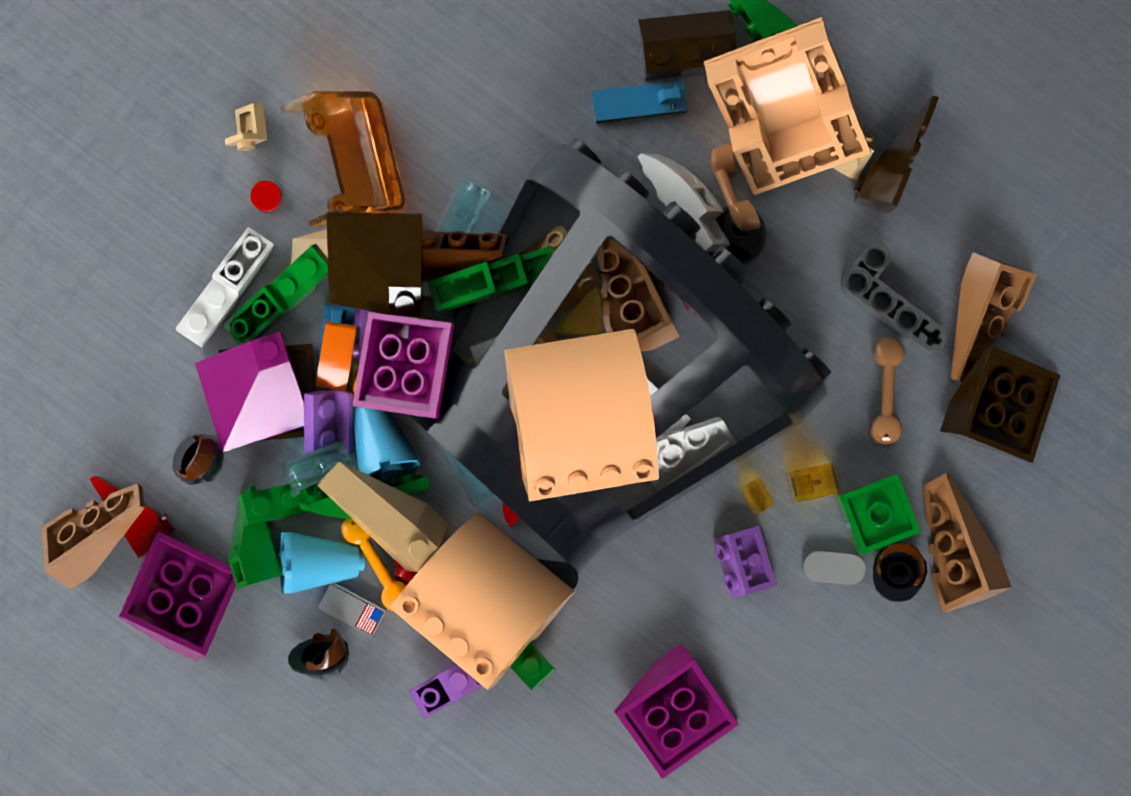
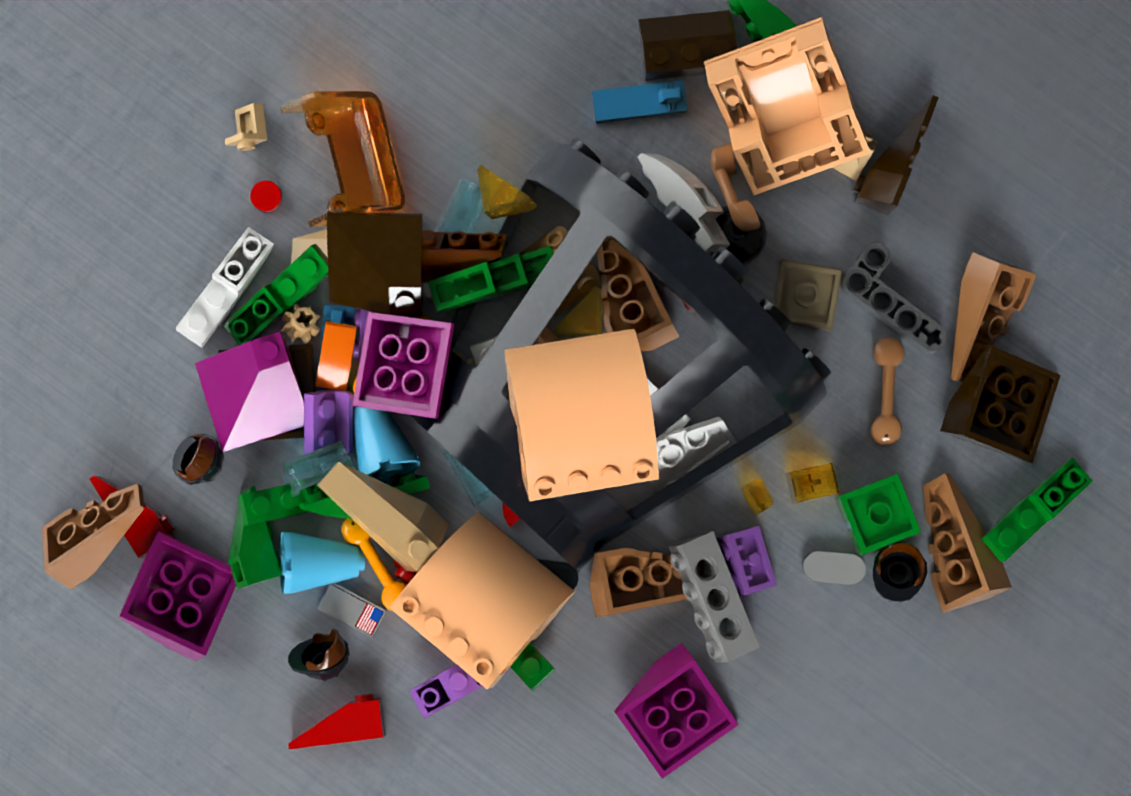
none -> tan gear [281,304,320,344]
none -> red slope [288,693,386,749]
none -> clear yellow slope [477,165,537,220]
none -> medium nougat wedge [589,547,713,617]
none -> light grey brick [669,531,760,663]
none -> dark tan tile [773,259,842,331]
none -> green slope [981,457,1093,563]

